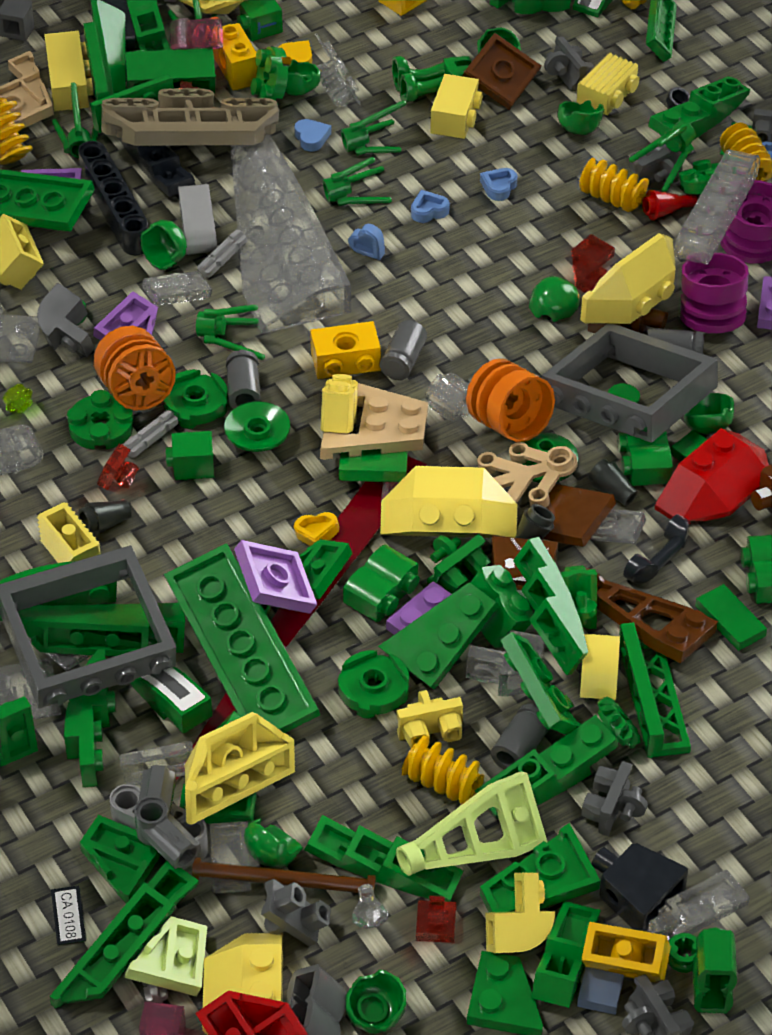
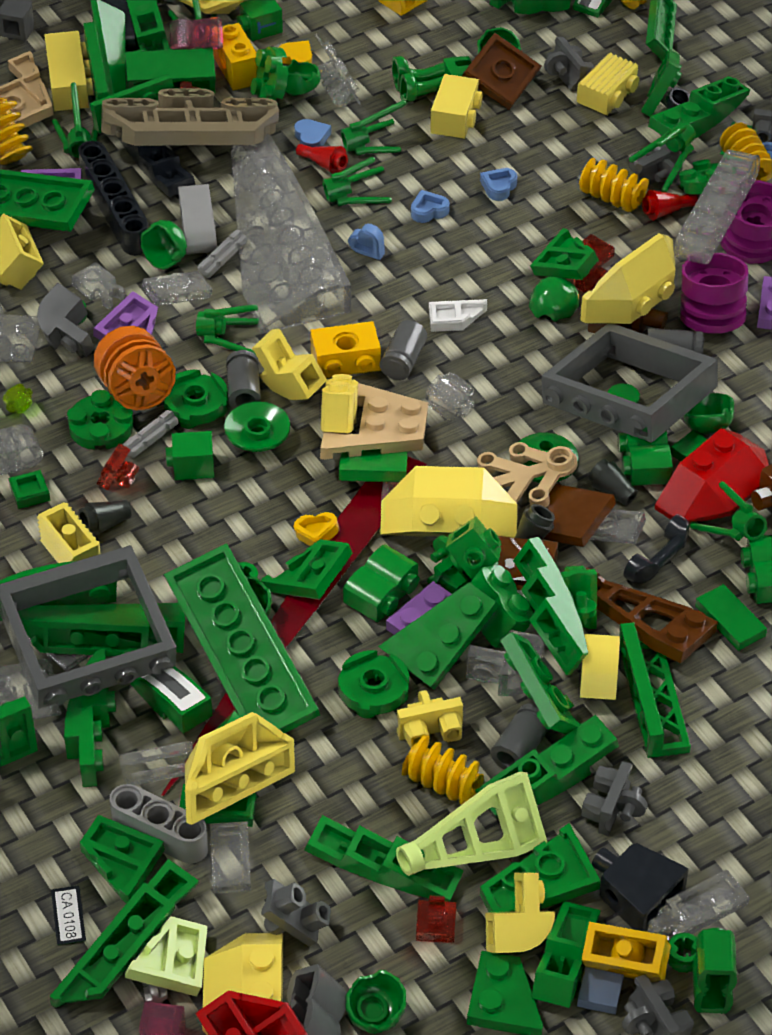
dark grey piece [134,765,201,869] -> none
reddish brown bar [192,857,376,898] -> none
medium lavender plate [234,540,317,613] -> none
green hair [244,819,303,869] -> none
clear rock [352,884,388,928] -> none
orange wheel [466,359,555,442] -> none
green hair [557,100,604,135] -> none
green gear [597,697,640,749] -> none
none -> green tile [8,470,51,509]
none -> clear plate [71,262,126,310]
none -> light yellow brick [252,329,327,400]
none -> red cone [296,144,348,174]
none -> white tile [429,299,487,332]
none -> green brick [446,516,502,579]
none -> green wing [530,228,599,280]
none -> green wing [641,49,682,116]
none -> green plant [690,481,767,541]

